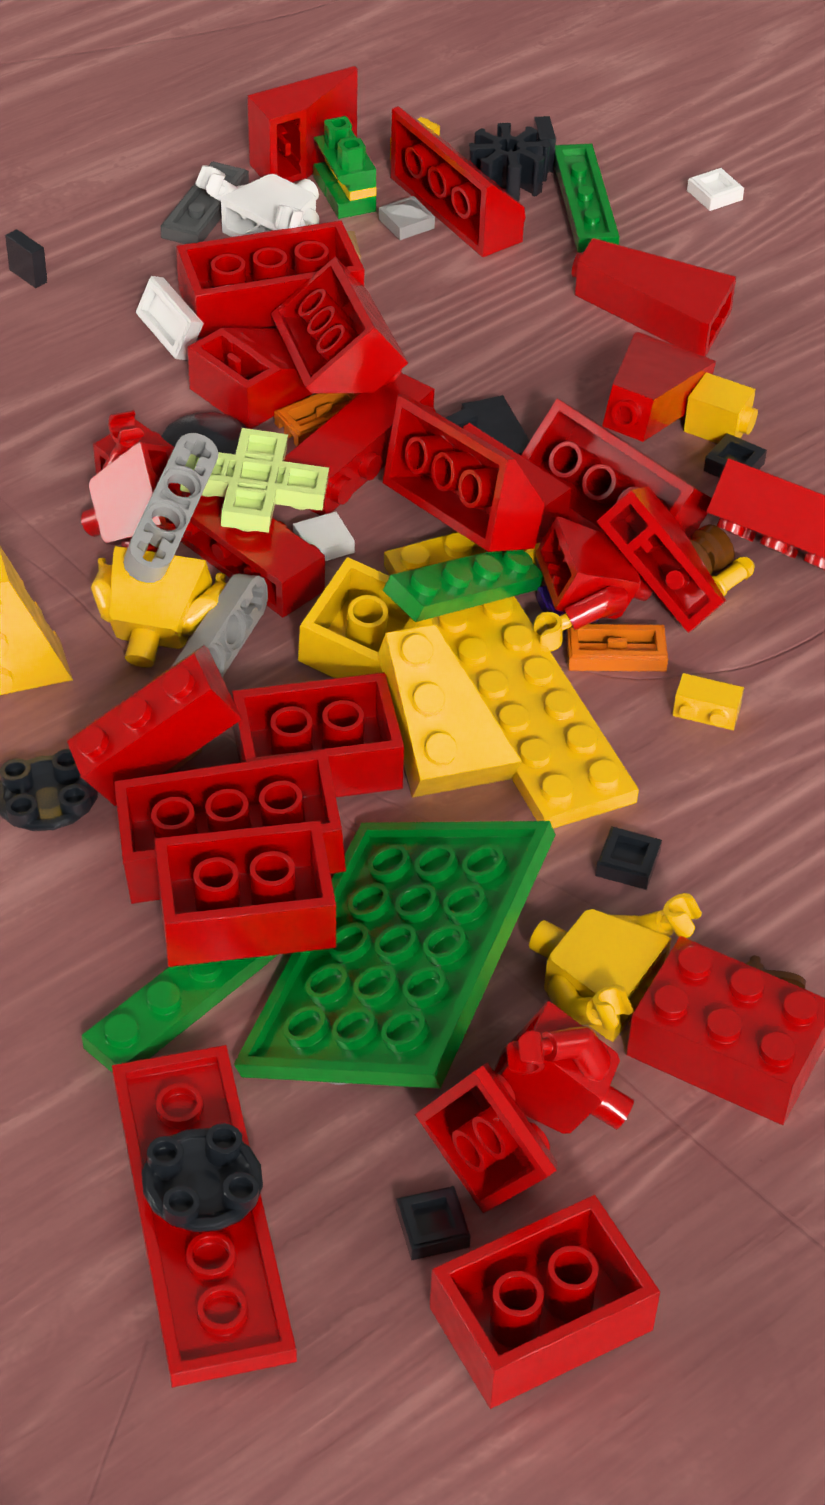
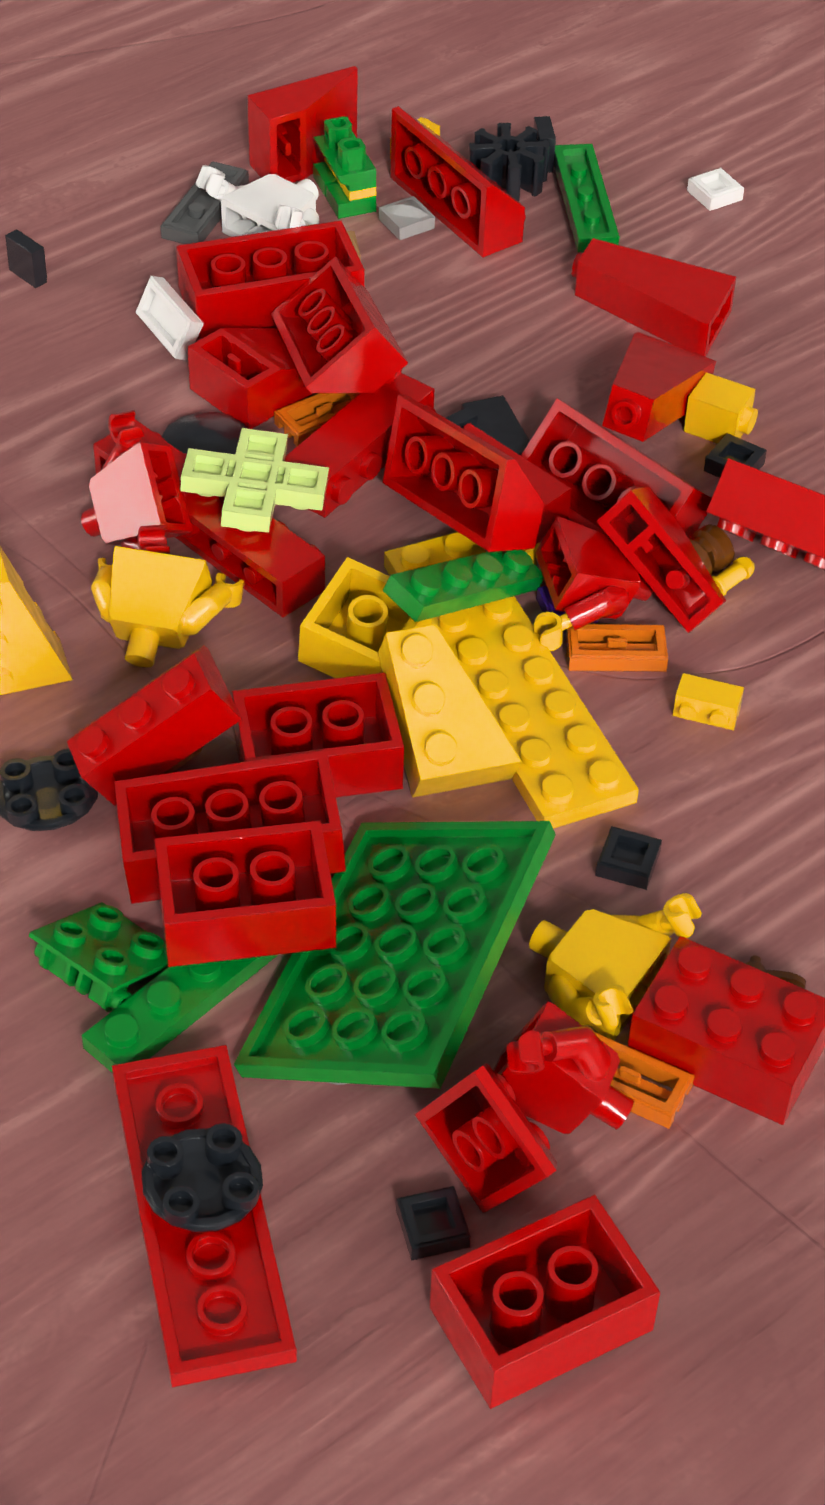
light grey beam [123,433,219,583] -> none
light grey beam [172,574,268,677] -> none
white tile [293,512,355,561] -> none
none -> green hinge [29,902,168,1012]
none -> orange tile [595,1032,695,1129]

